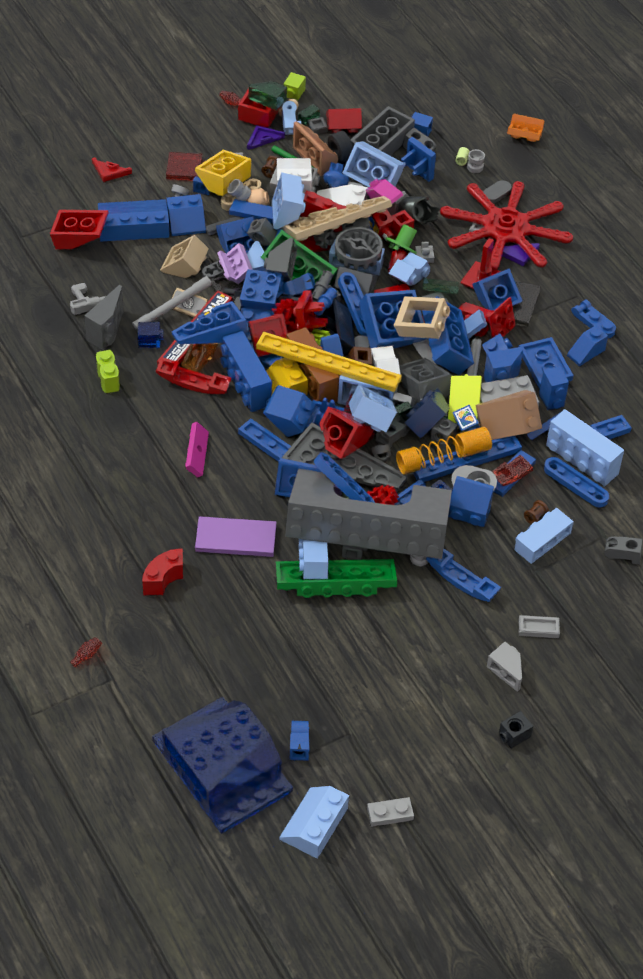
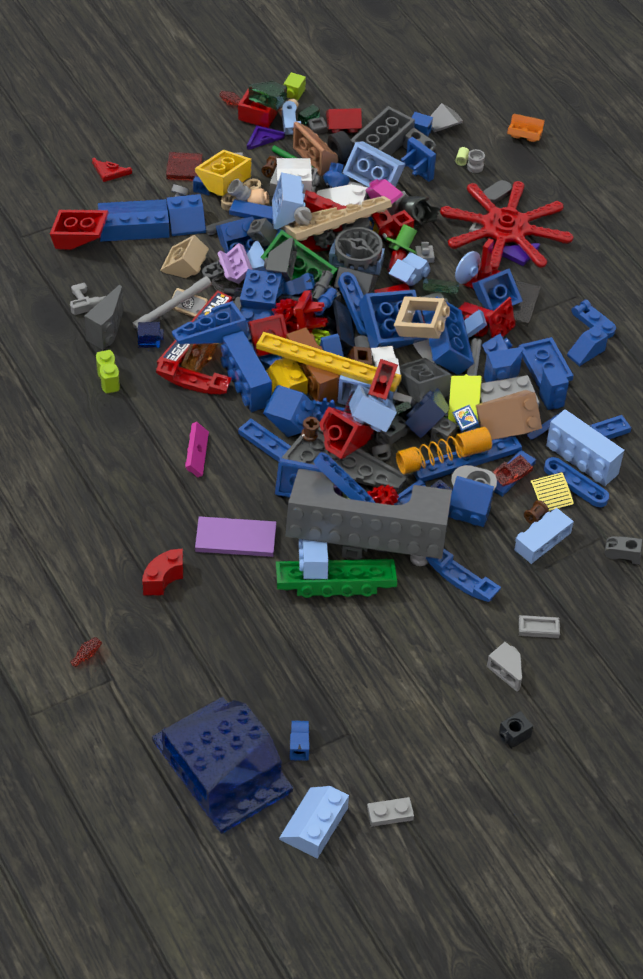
none -> light grey tile [294,207,312,226]
none -> reddish brown bush [301,417,320,442]
none -> red slope [368,359,398,400]
none -> light grey slope [431,103,463,132]
none -> light blue dish [455,251,481,284]
none -> light yellow sticker [531,472,574,510]

